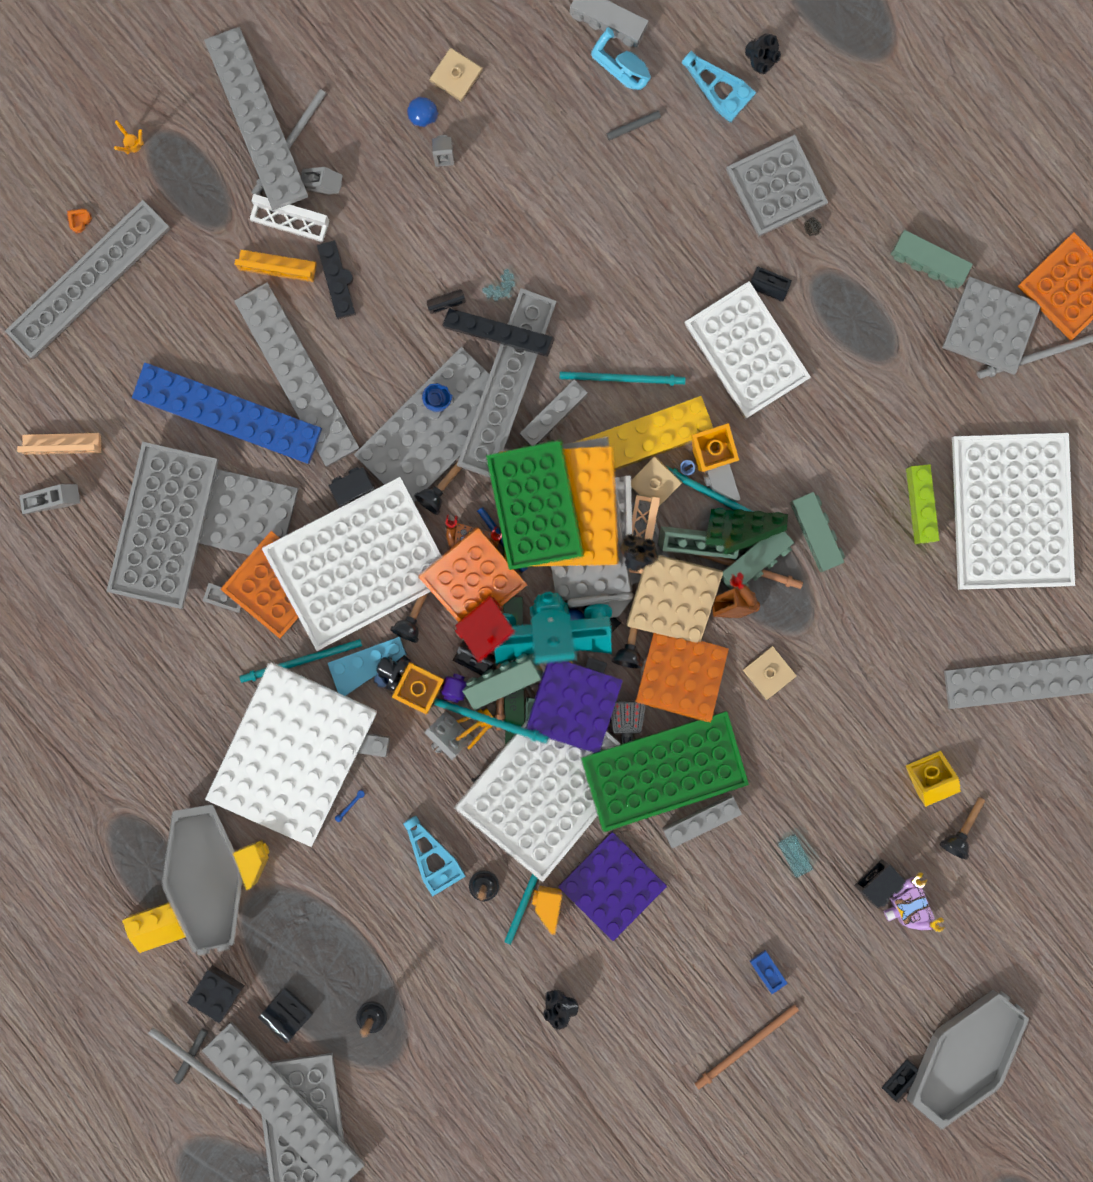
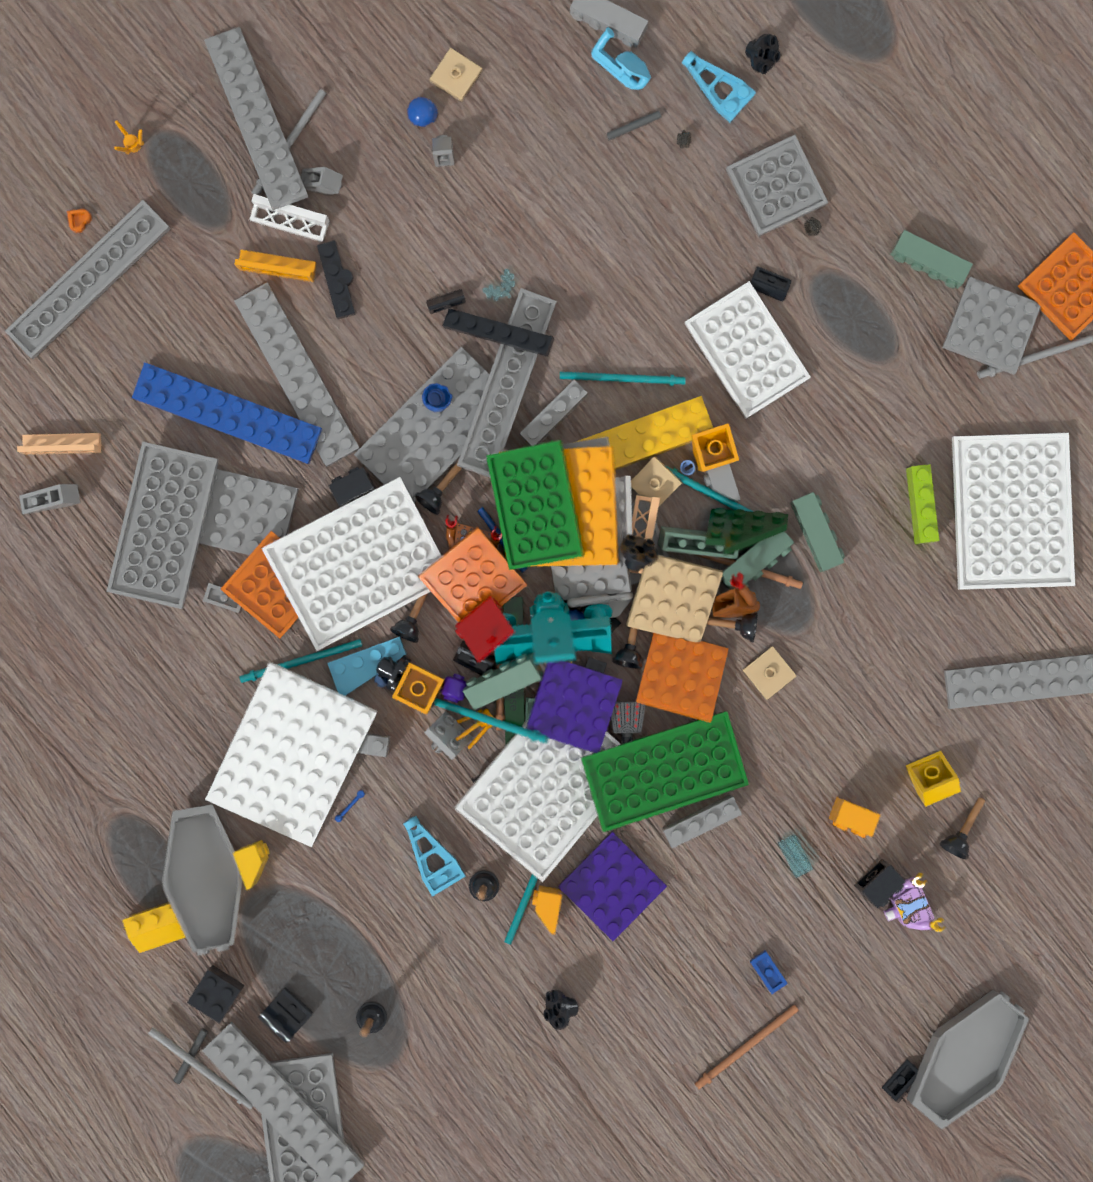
none -> clear smoke plate [677,130,691,149]
none -> black piece [706,612,758,642]
none -> light orange brick [829,797,880,838]

